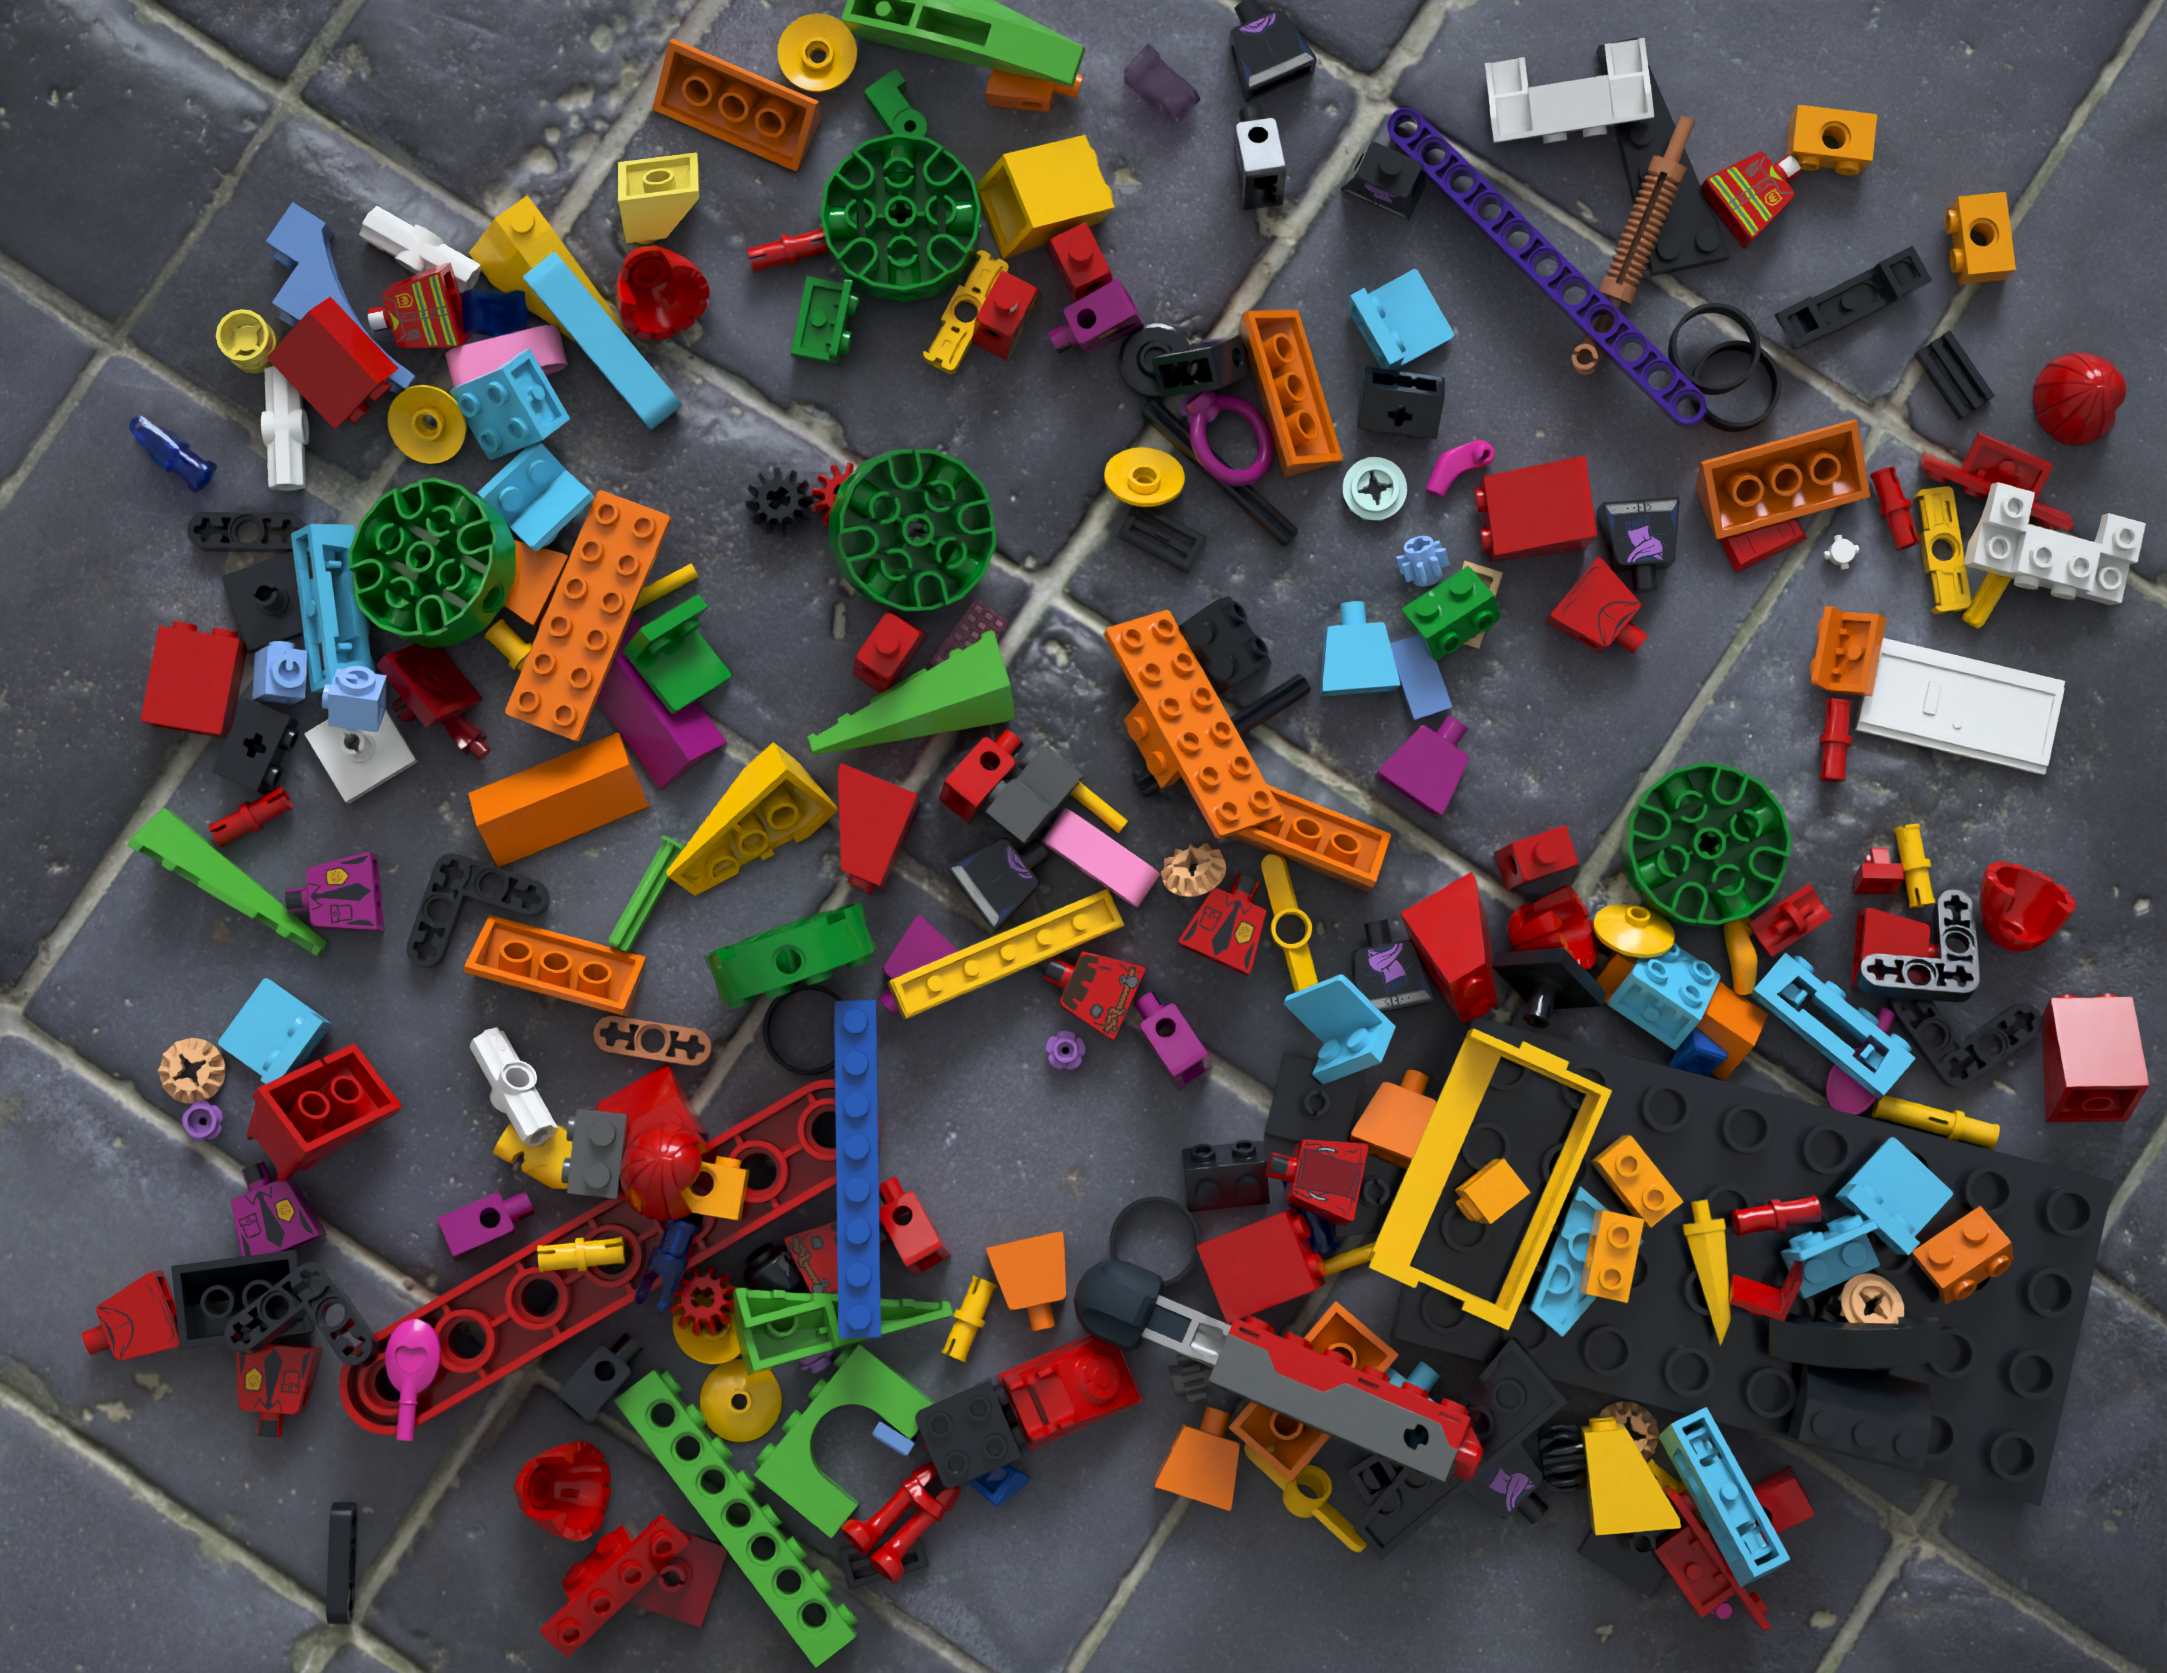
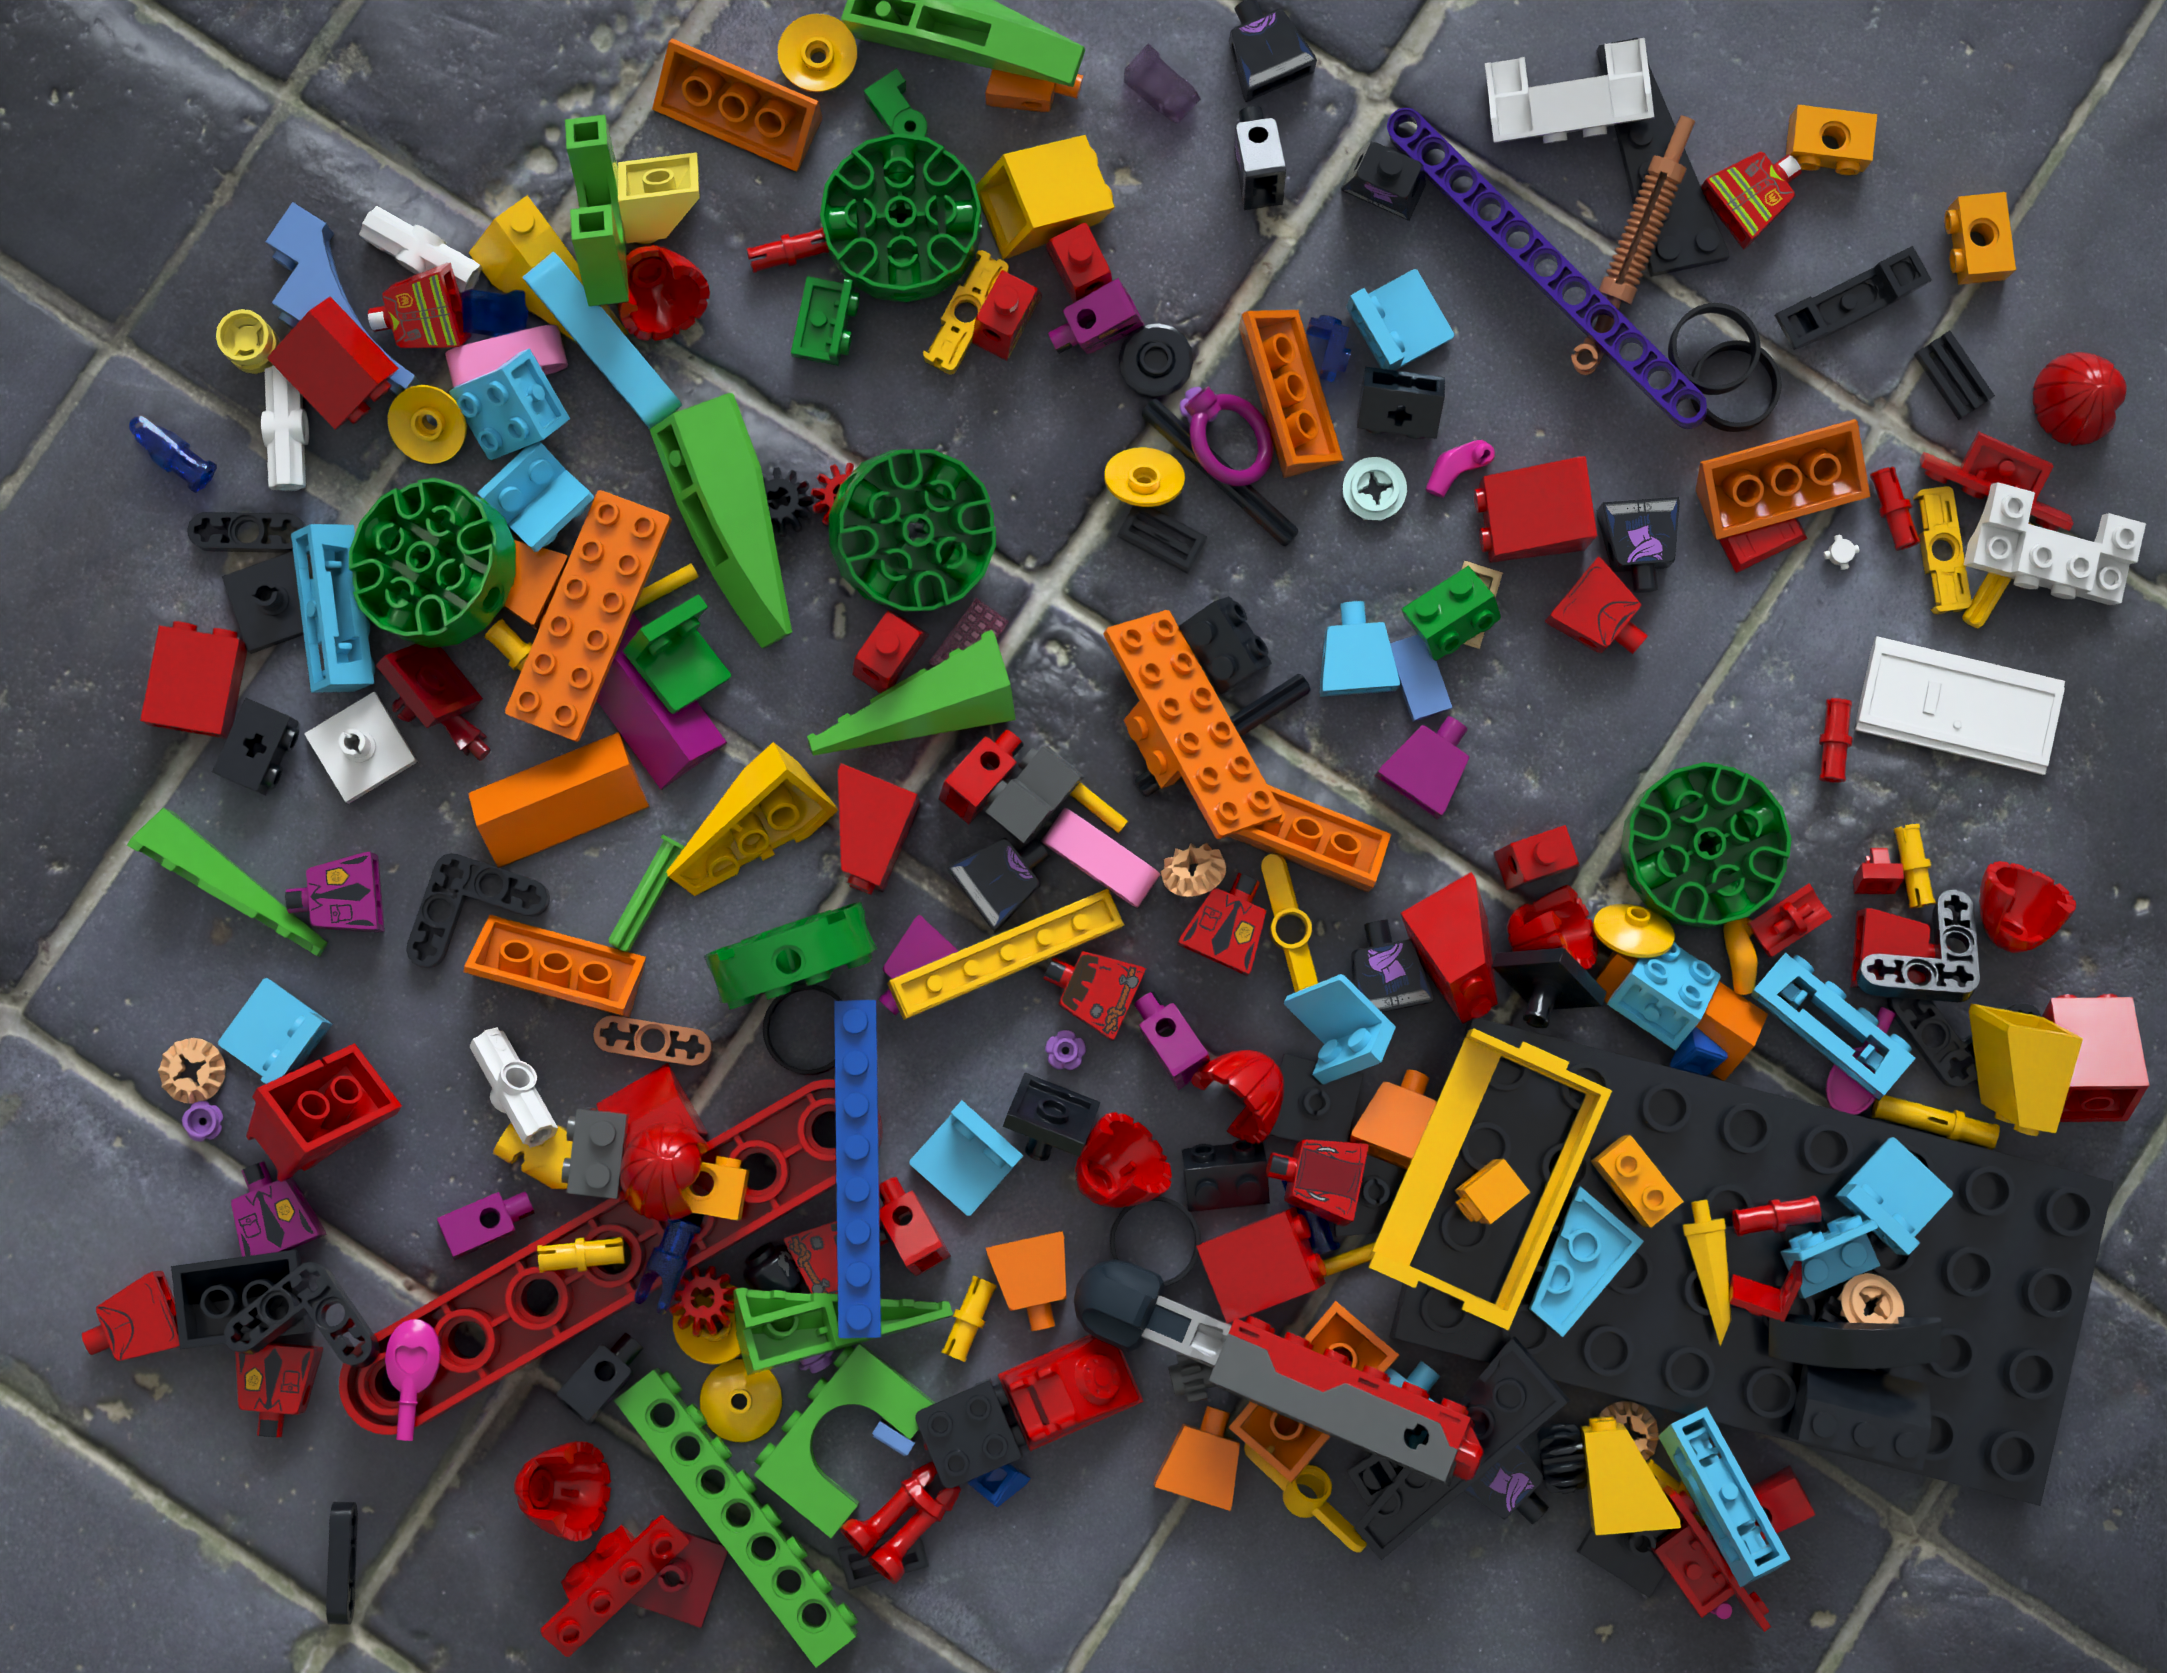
red pin [208,786,294,848] -> none
light blue brick [252,641,307,705] -> none
light blue brick [322,666,387,733] -> none
black torso [1151,335,1250,398] -> none
light blue gear [1396,536,1450,587] -> none
light orange brick [1578,1210,1644,1303] -> none
orange bracket [1810,606,1887,696] -> none
orange bracket [1912,1206,2014,1305] -> none
none -> bright green arch [565,115,629,306]
none -> bright green wedge [649,393,792,648]
none -> medium azure bracket [909,1100,1023,1216]
none -> black tile [1002,1073,1101,1161]
none -> red hair [1075,1112,1172,1208]
none -> red hair [1191,1050,1284,1144]
none -> clear blue bracket [1306,315,1352,382]
none -> yellow slope [1969,1003,2083,1136]

